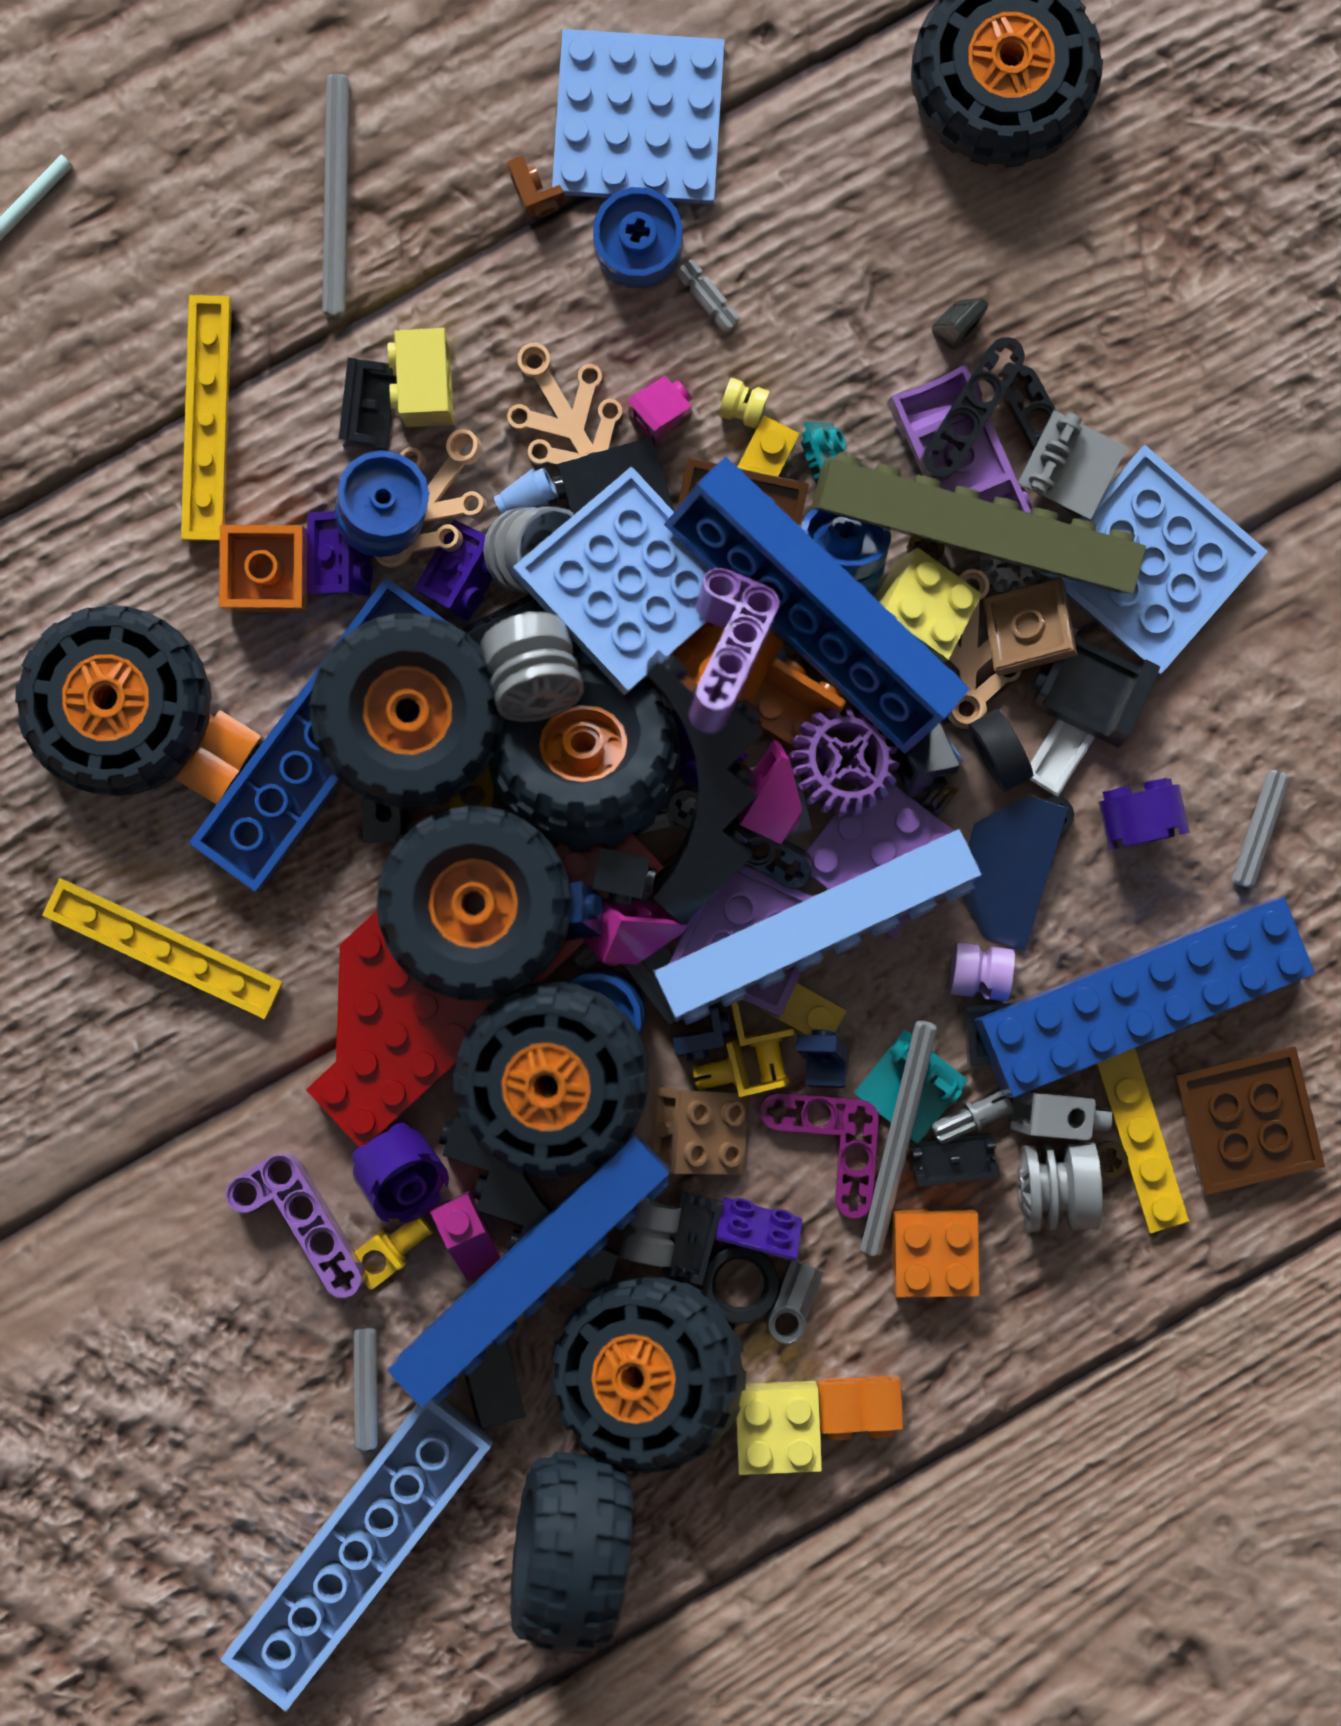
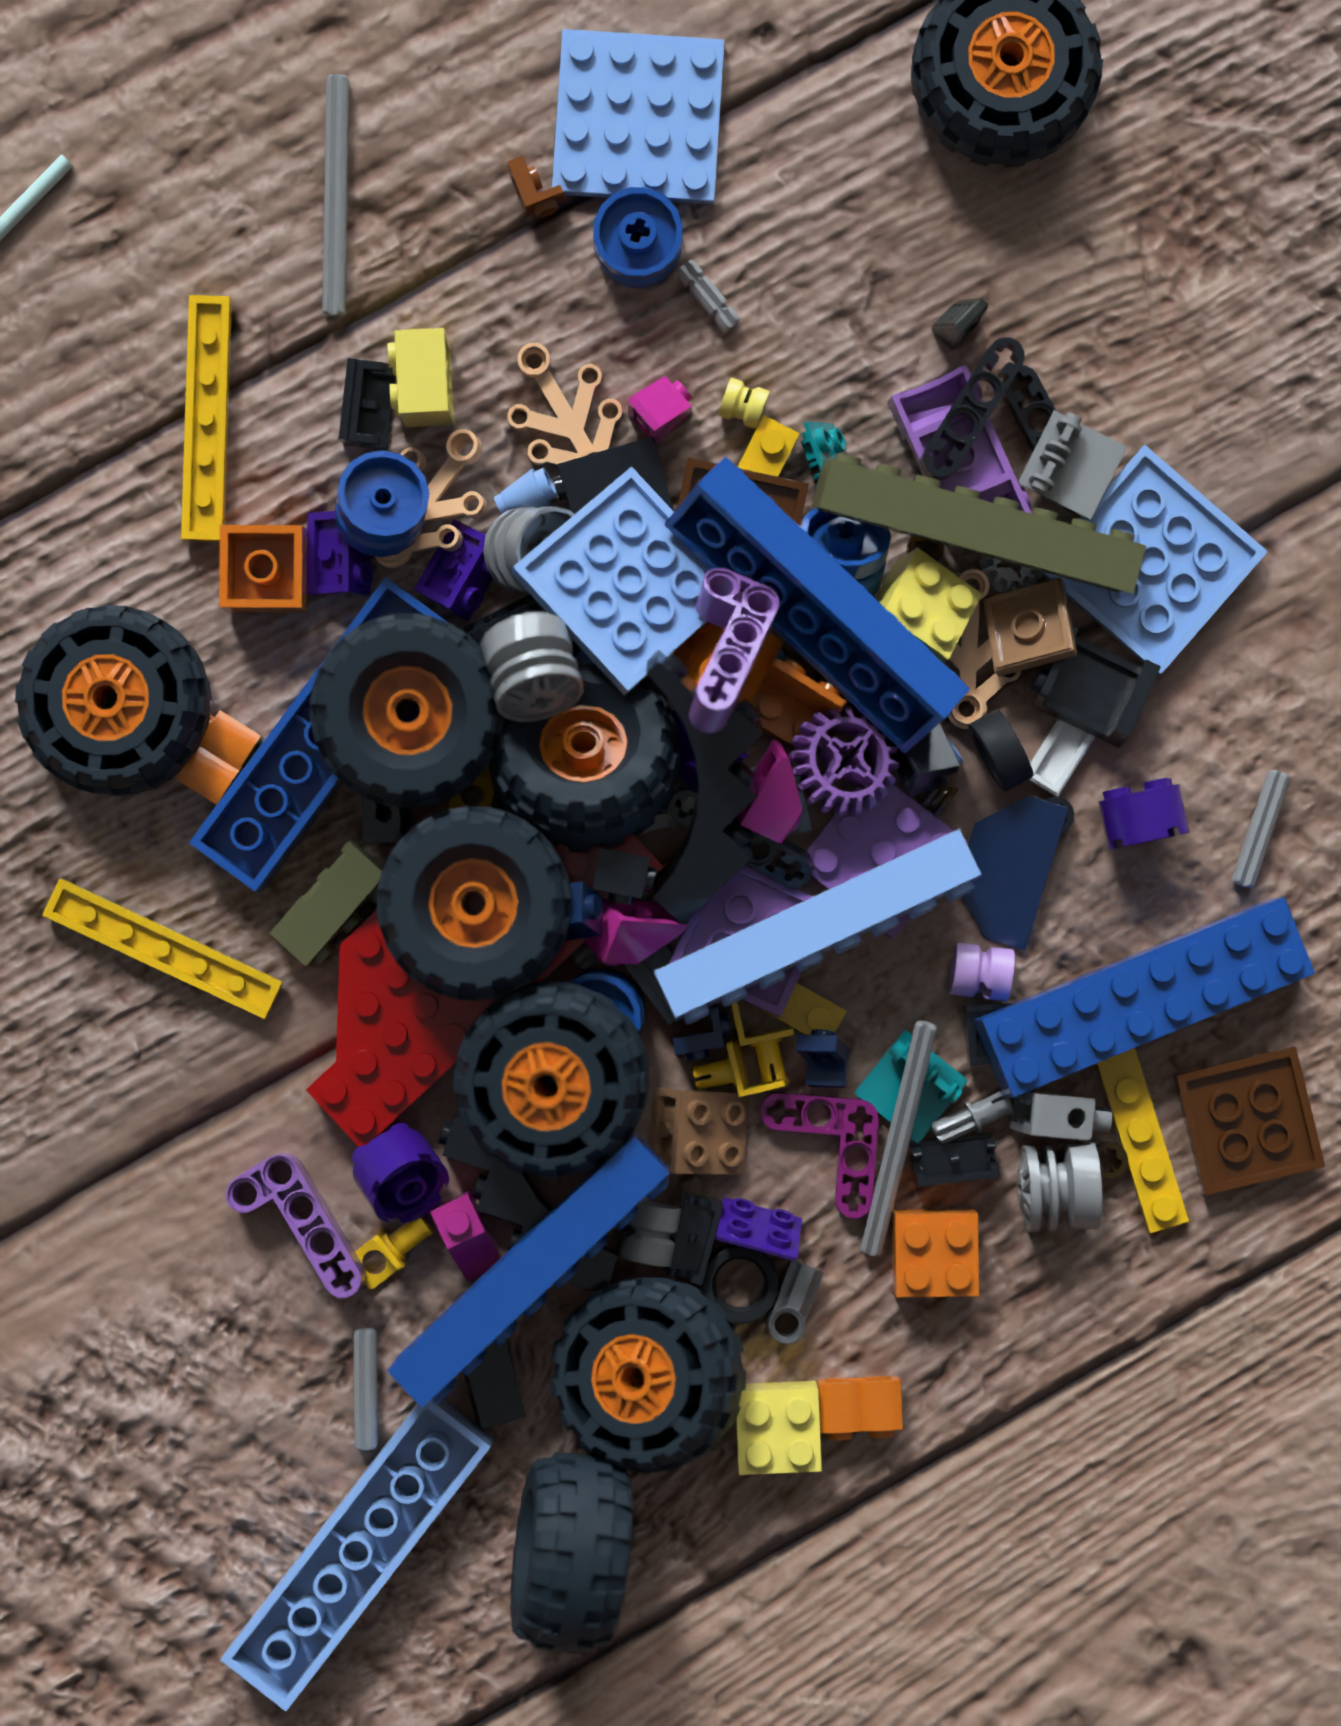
none -> olive wedge [270,841,384,967]

